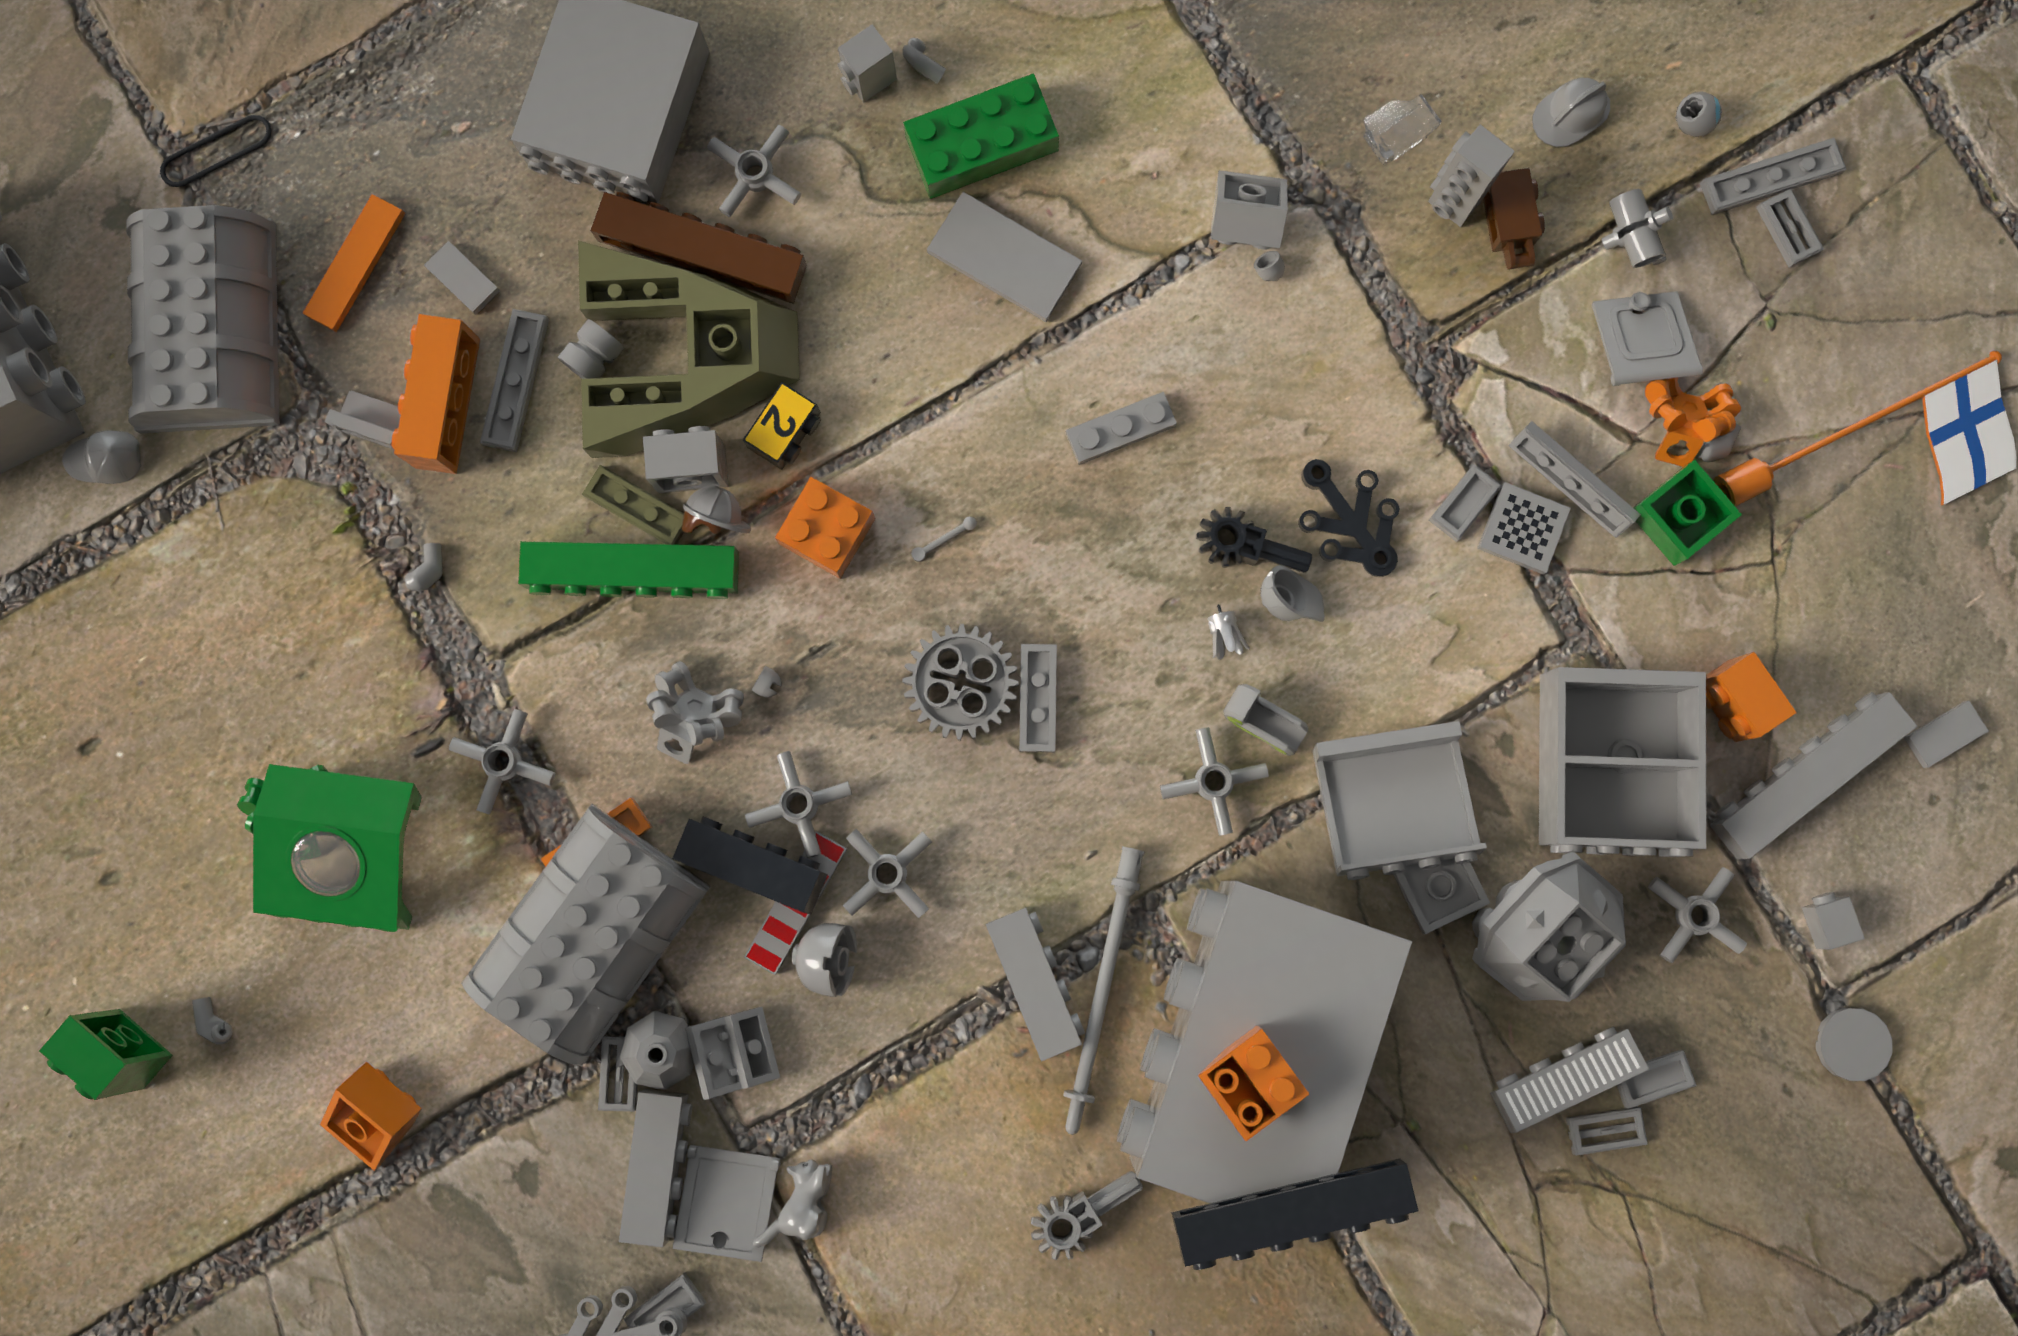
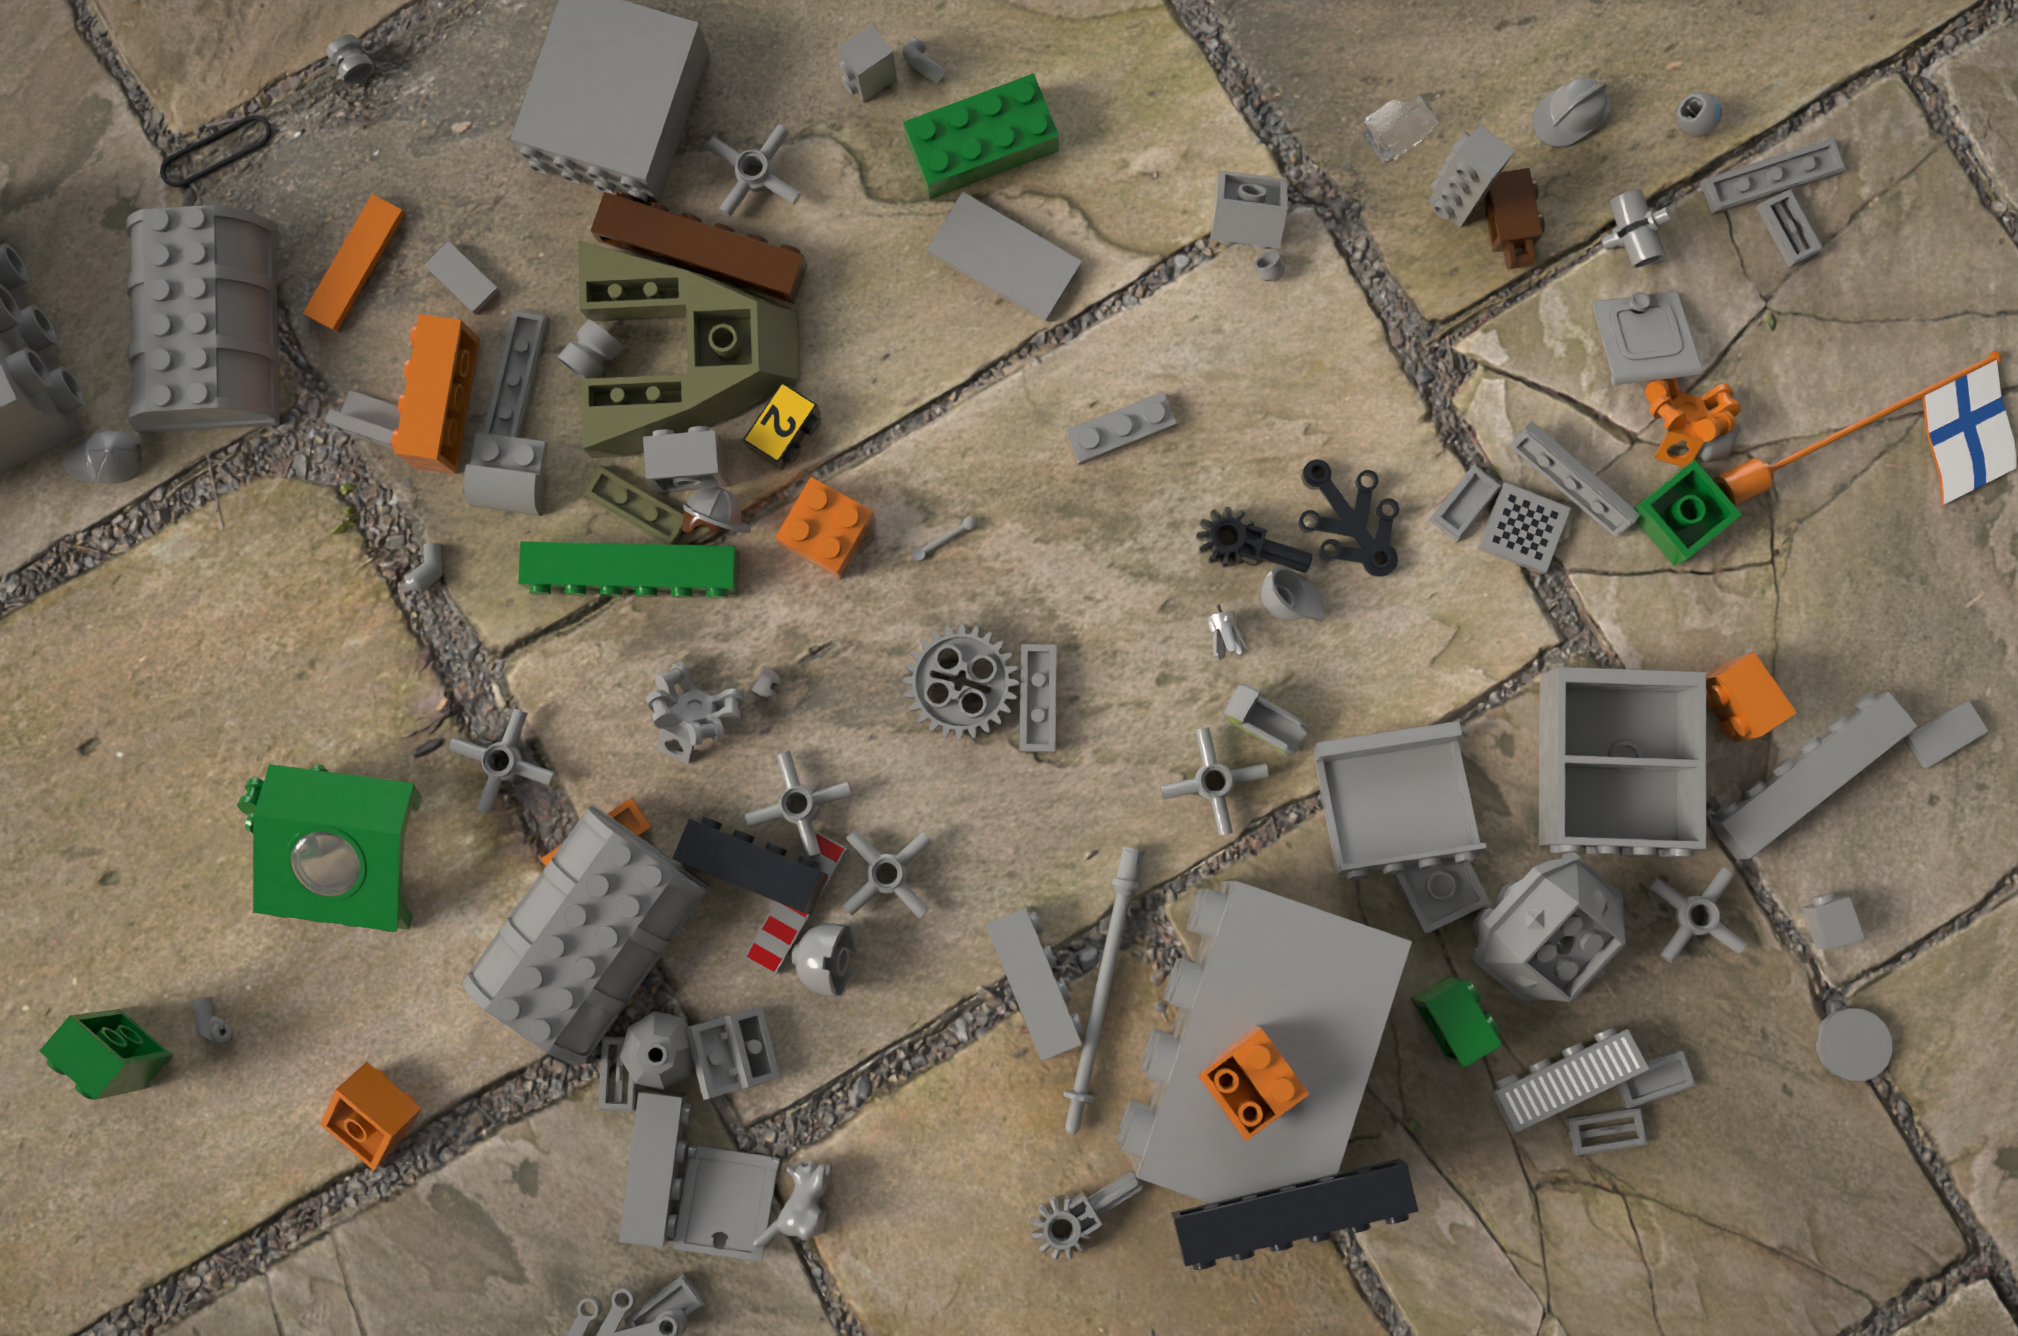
none -> light grey wheel [326,34,375,85]
none -> light grey brick [464,432,548,516]
none -> green brick [1411,976,1502,1068]

